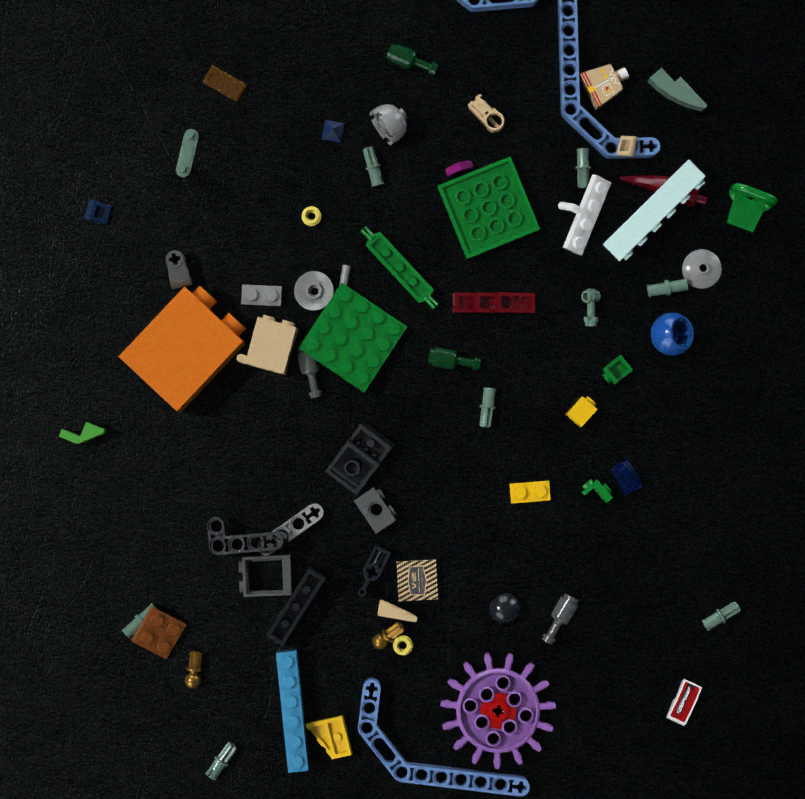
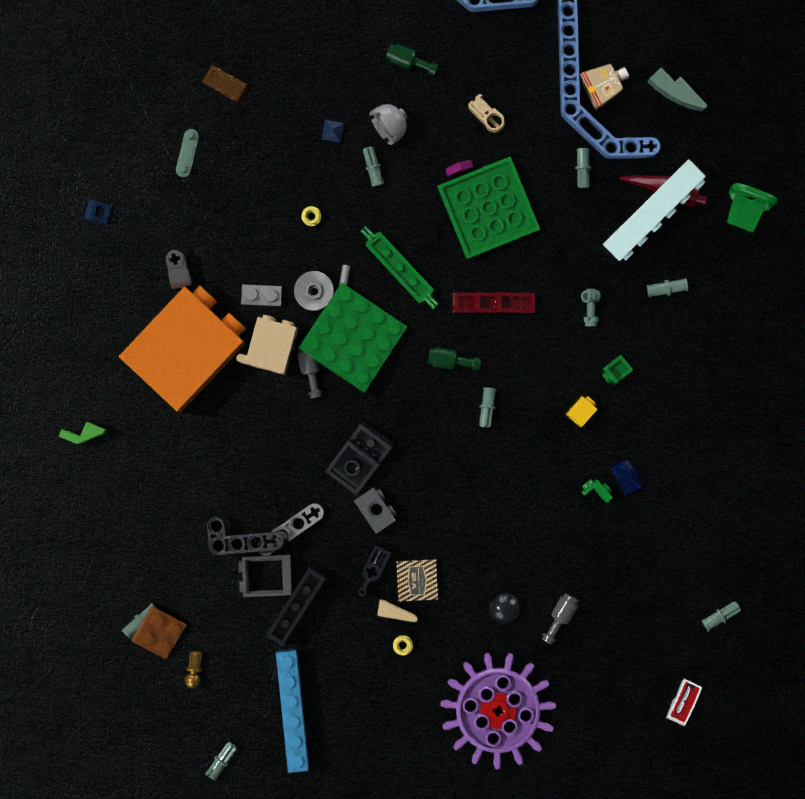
yellow wing [305,715,353,759] -> none
medium blue beam [358,678,530,796] -> none
pearl gold axle [372,622,404,649] -> none
yellow plate [509,481,551,504] -> none
white plate [558,174,611,255] -> none
tan slope [616,136,637,156] -> none
blue wheel [651,312,694,356] -> none
light grey dish [682,249,722,289] -> none

